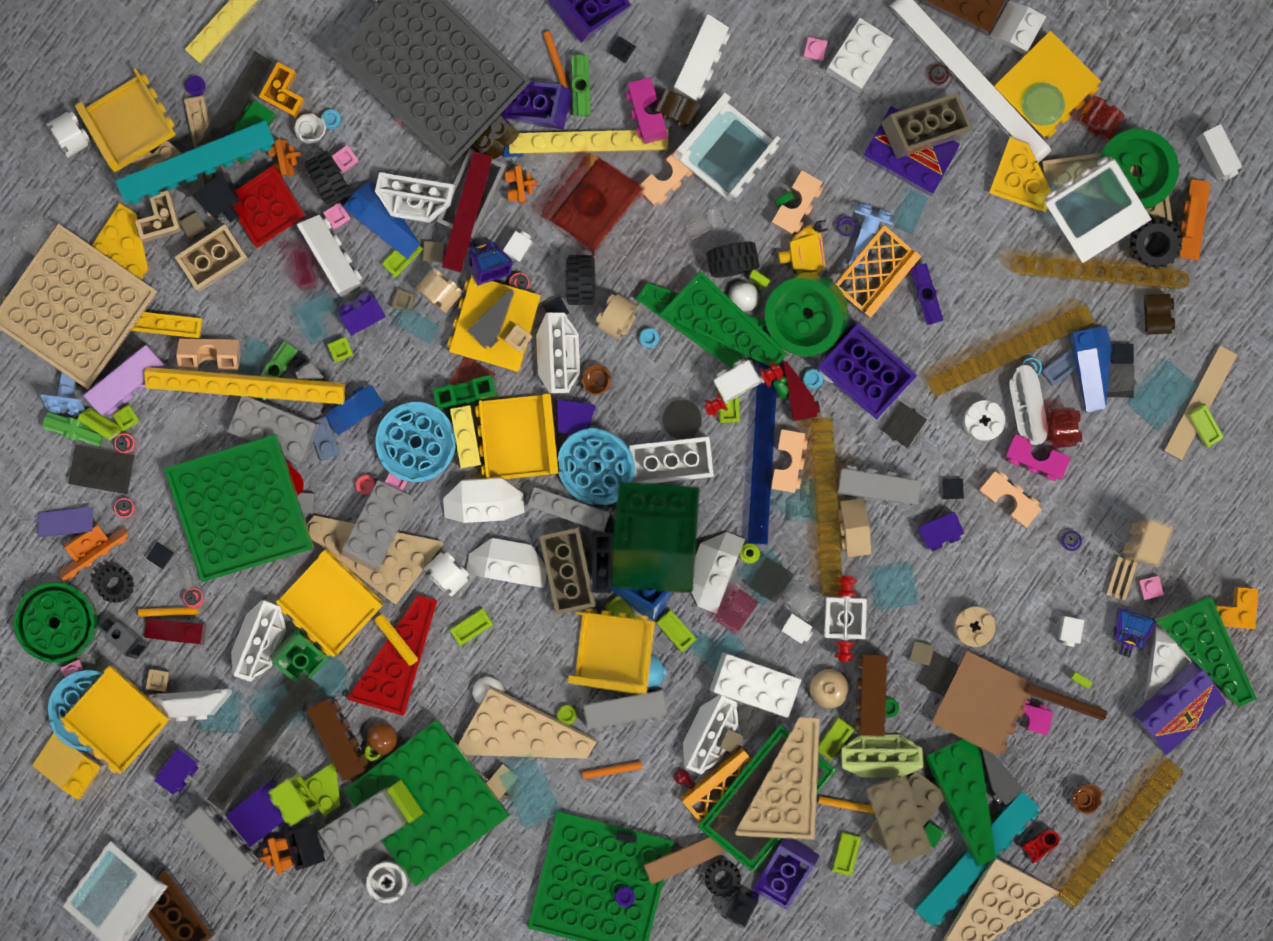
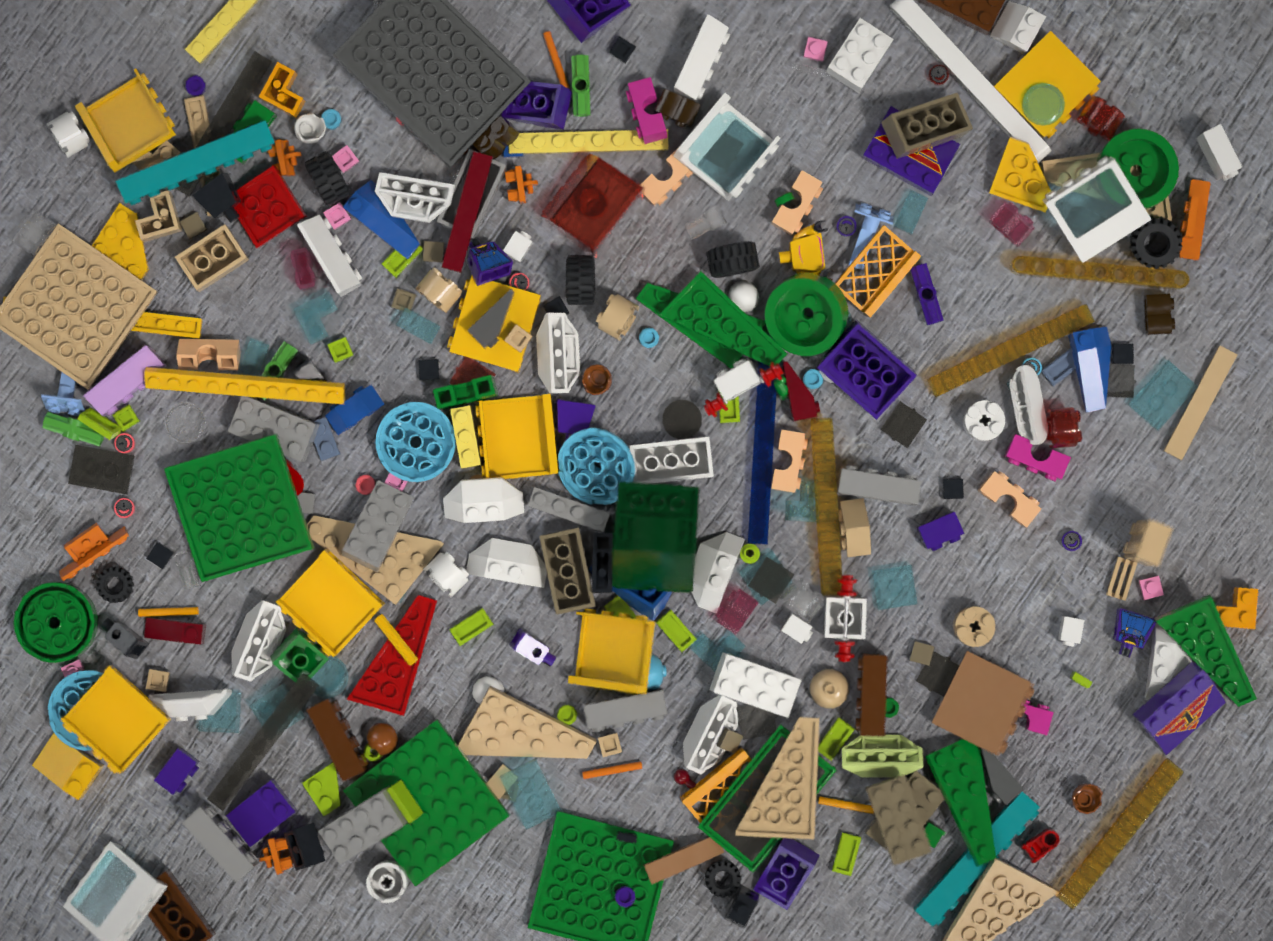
dark purple sticker [38,507,93,537] -> none
tile [183,588,204,609] -> none
lime slope [269,773,321,826] -> none
dark purple brick [337,291,386,336] -> none
lime tile [748,270,770,290] -> none
reddish brown axle [1023,682,1107,721] -> none
lime tile [1187,403,1224,448] -> none
none -> black tile [418,359,440,381]
none -> torso [509,628,556,667]
none -> tan plate [598,733,622,757]
none -> clear pink brick [988,202,1035,247]

